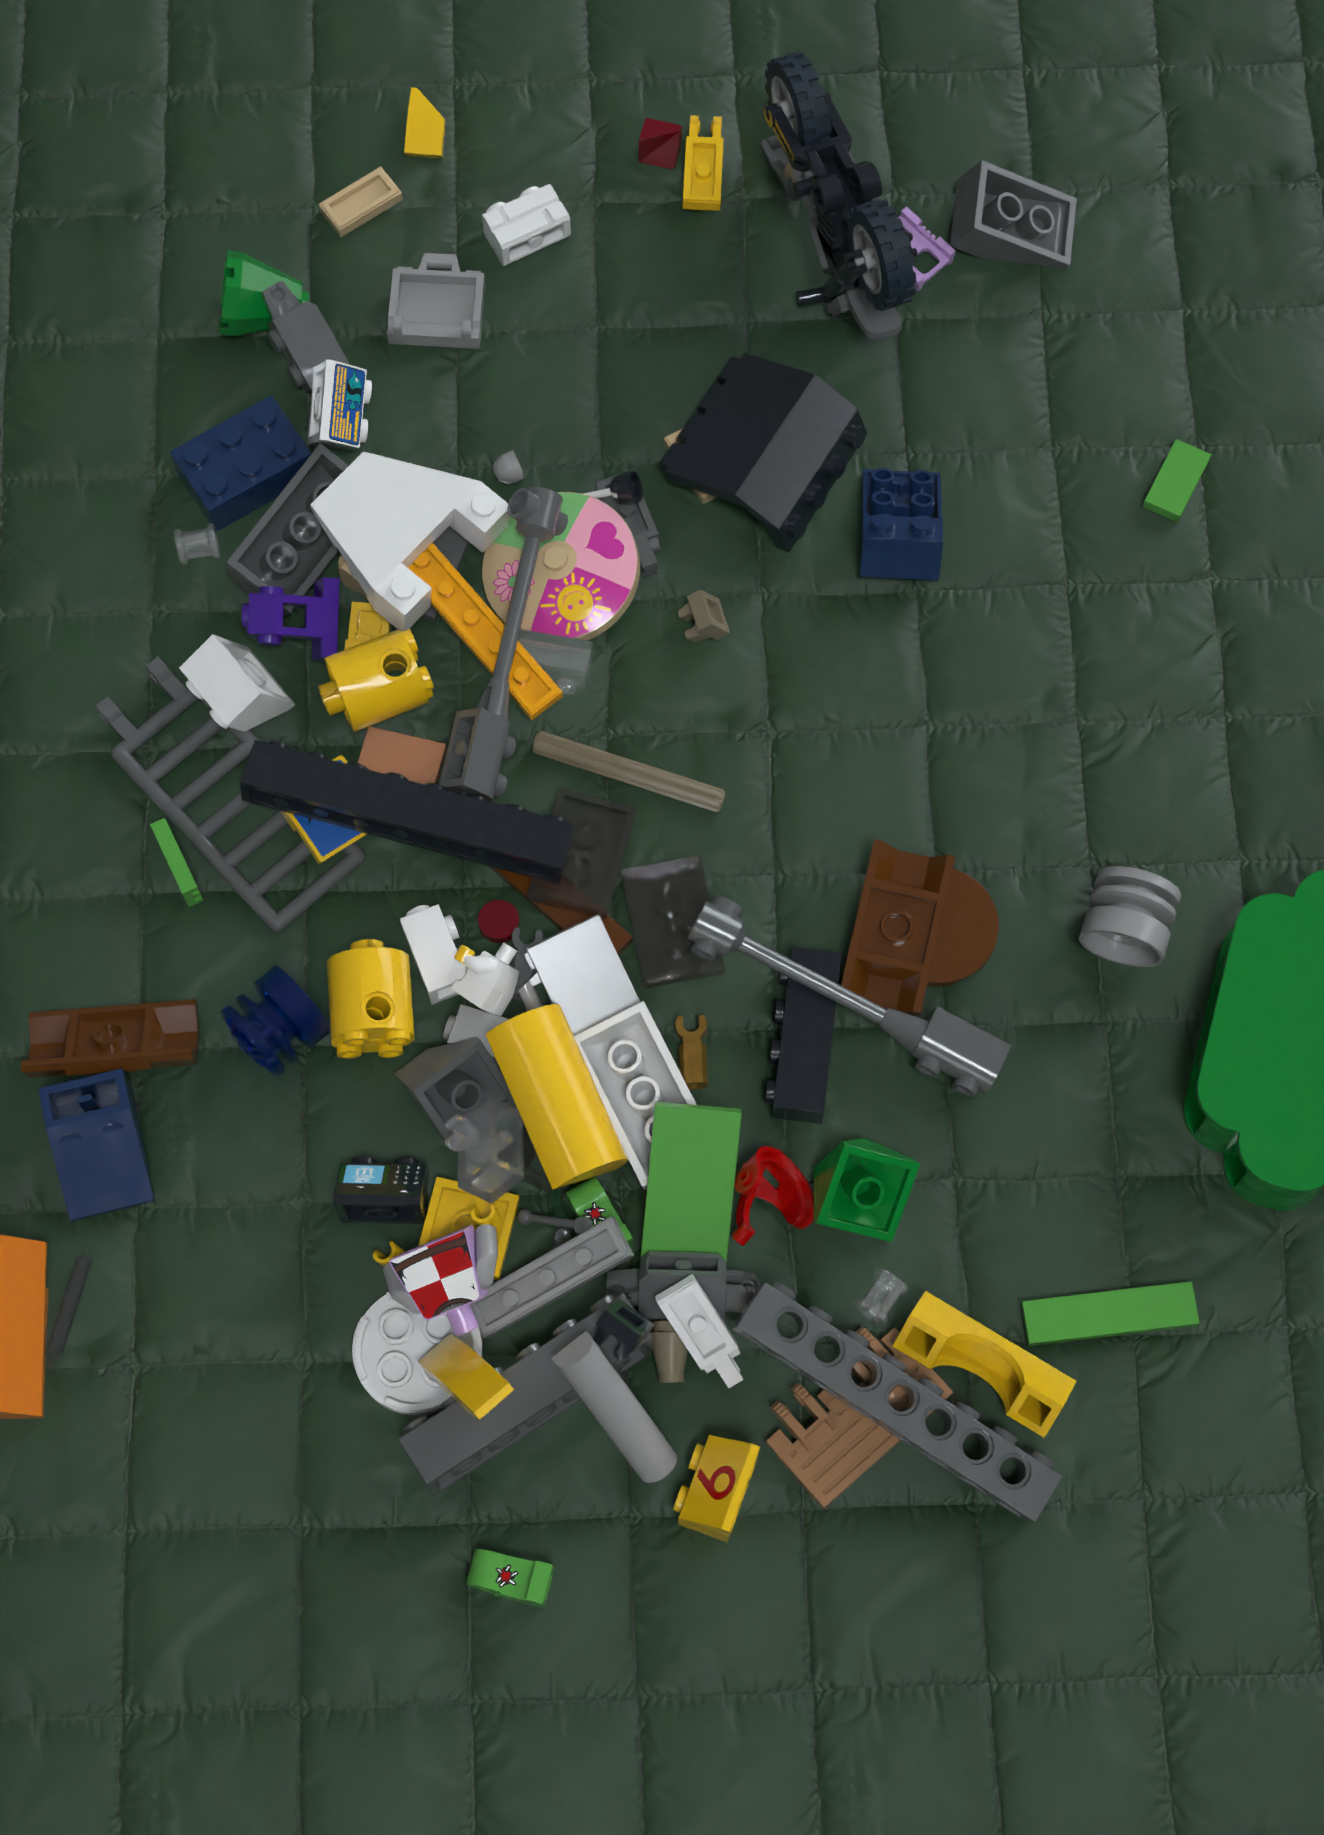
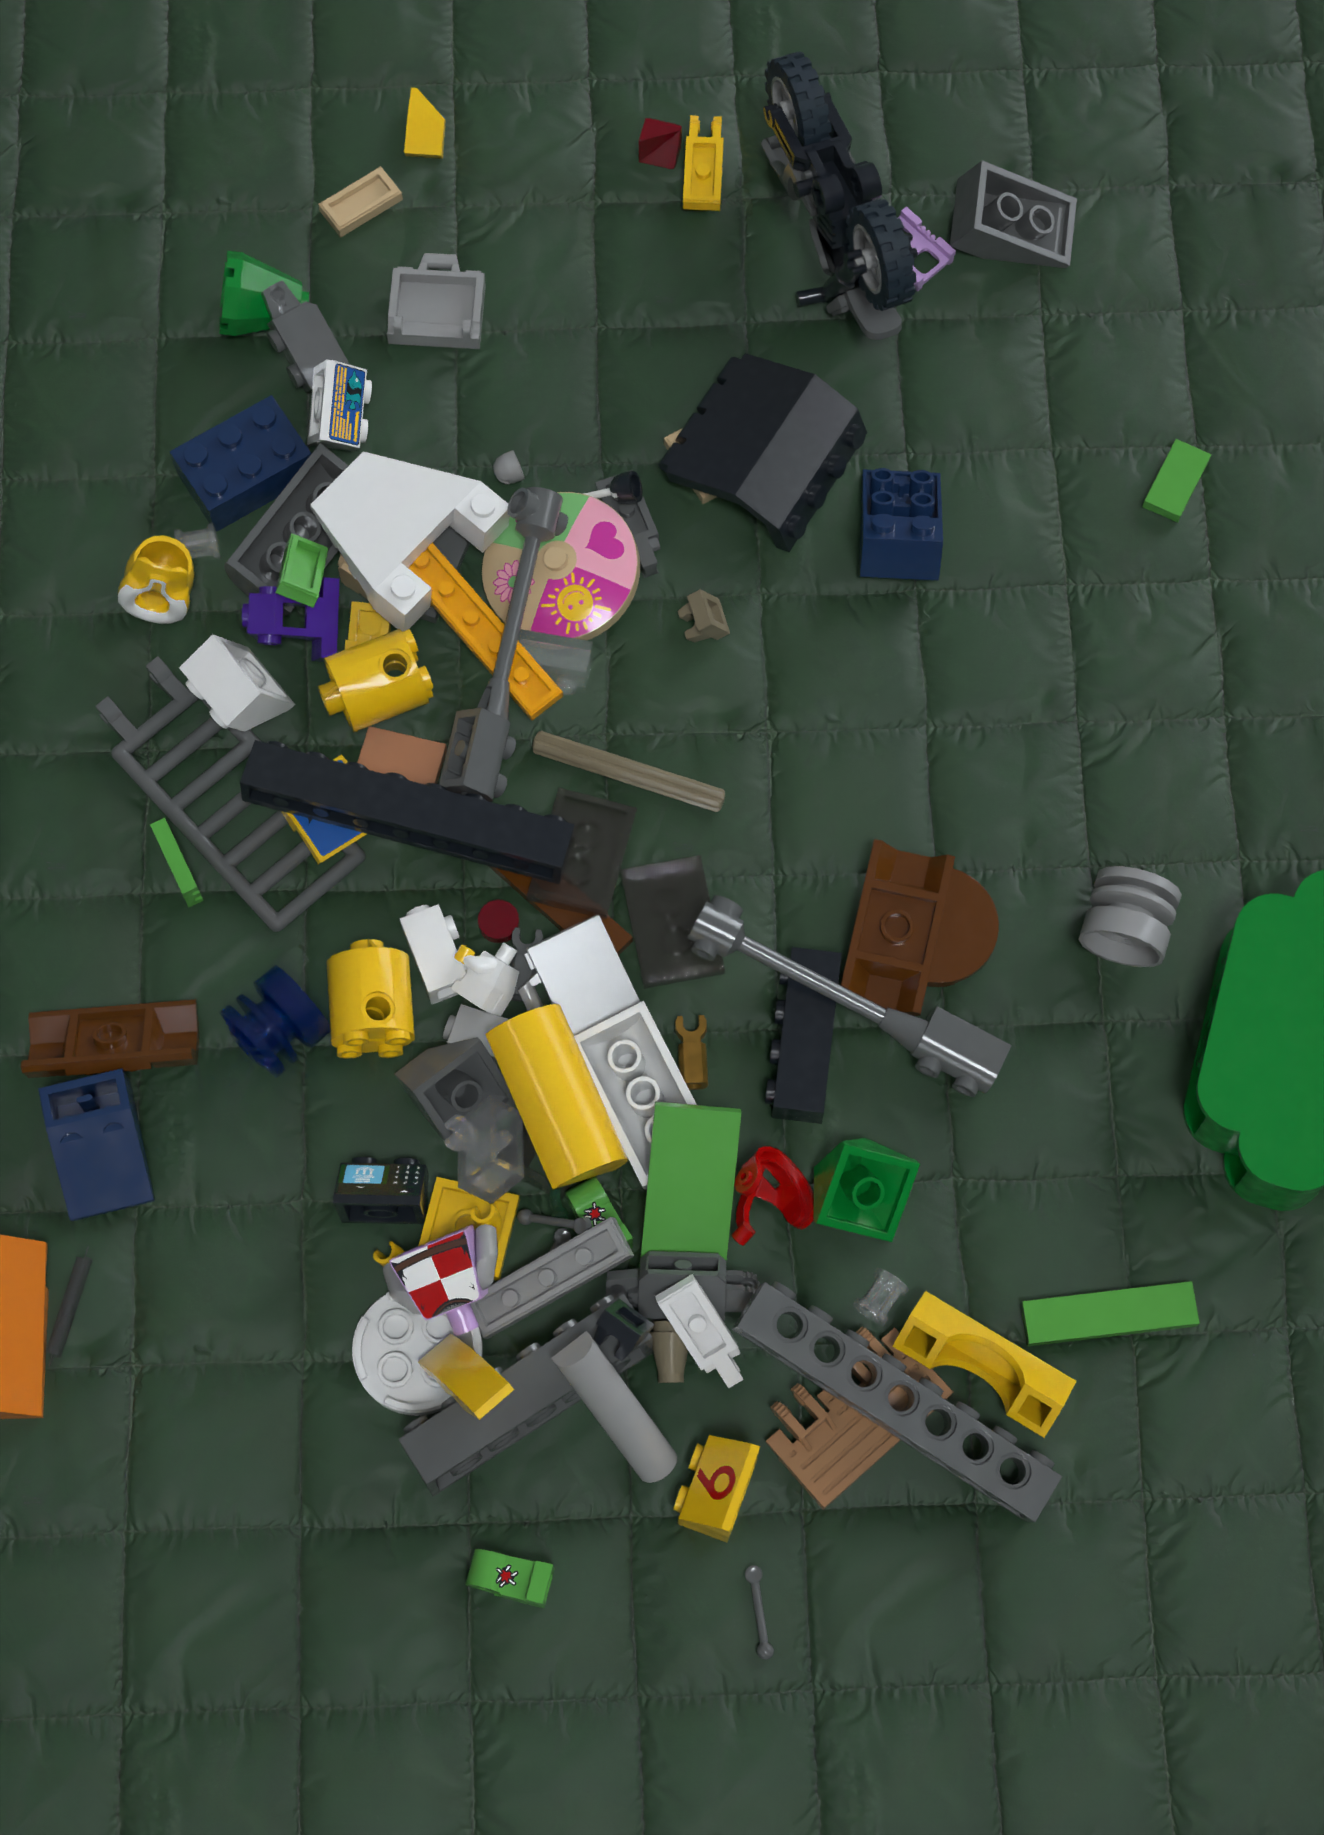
white brick [482,184,571,266] -> none
none -> yellow piece [118,535,195,624]
none -> bright green tile [275,533,328,607]
none -> dark grey hinge [745,1565,774,1660]

